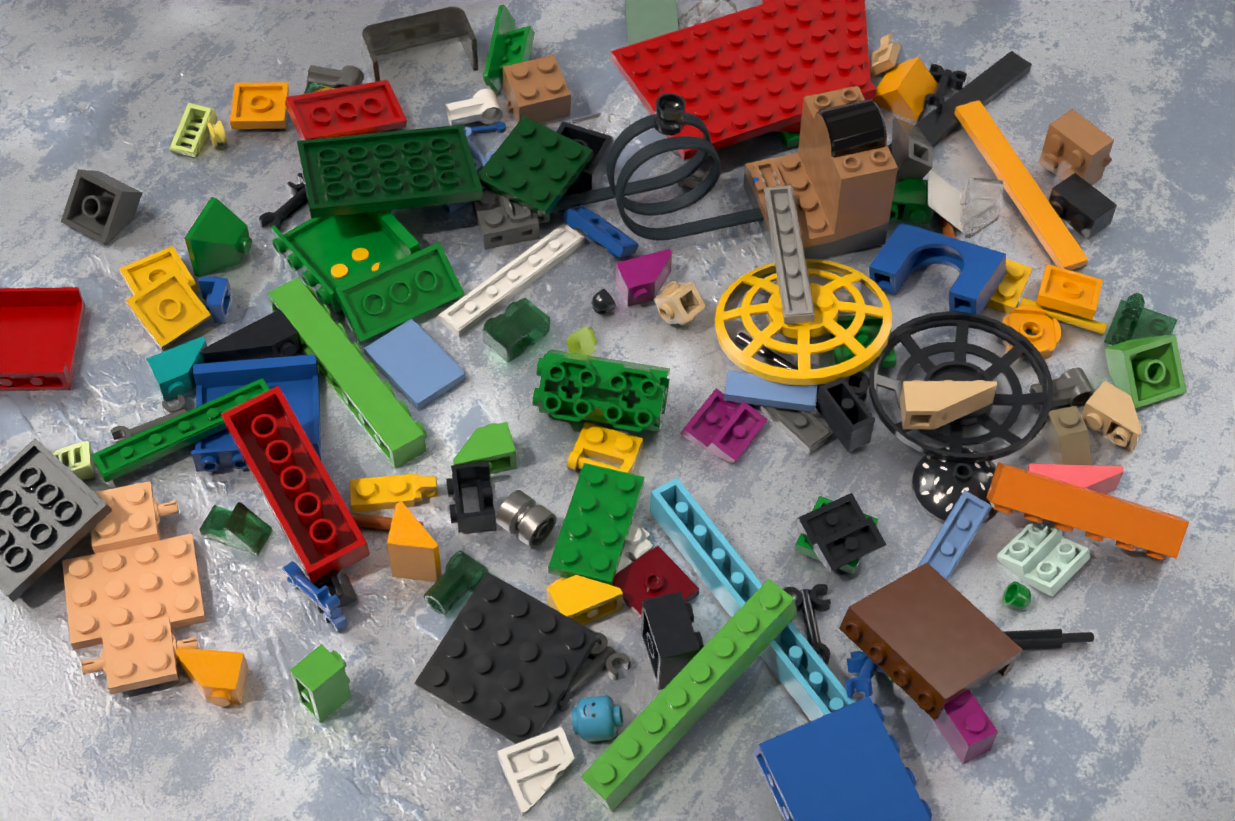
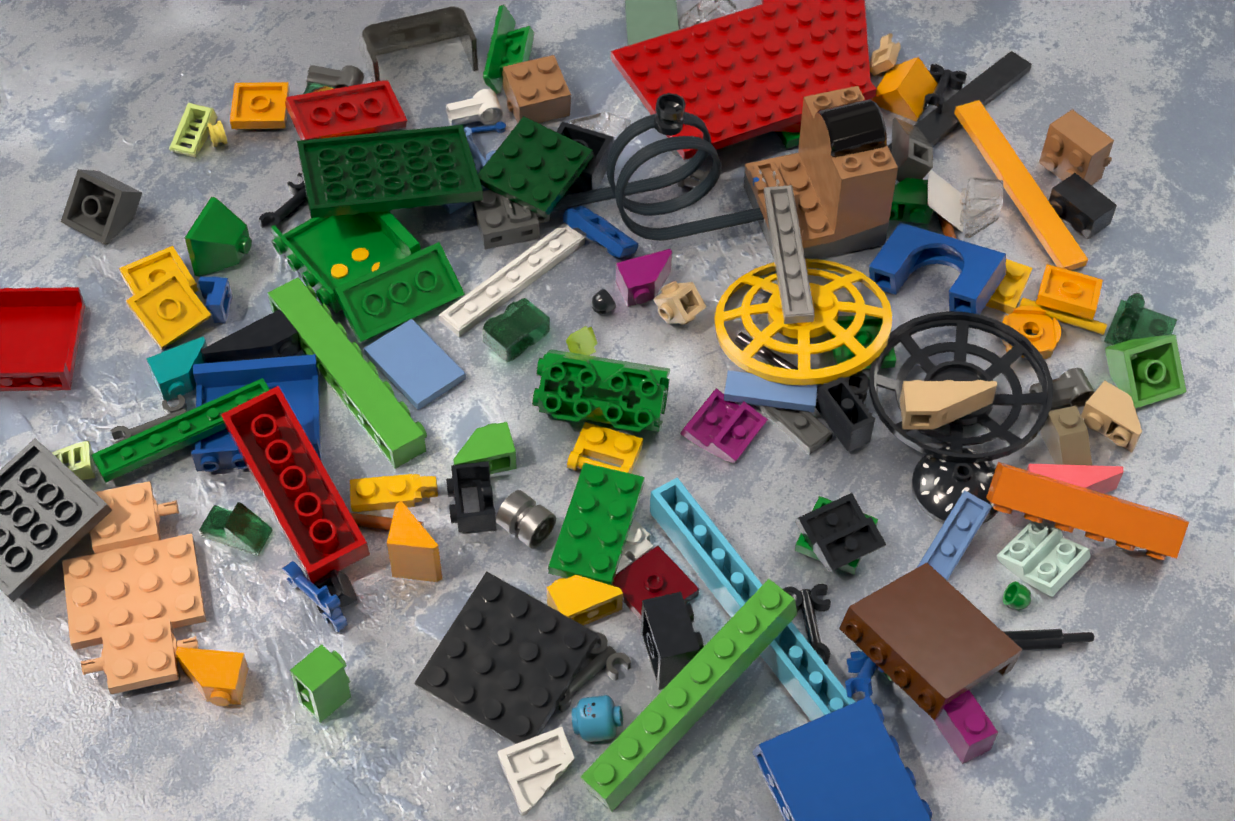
clear green piece [424,550,488,615] -> none

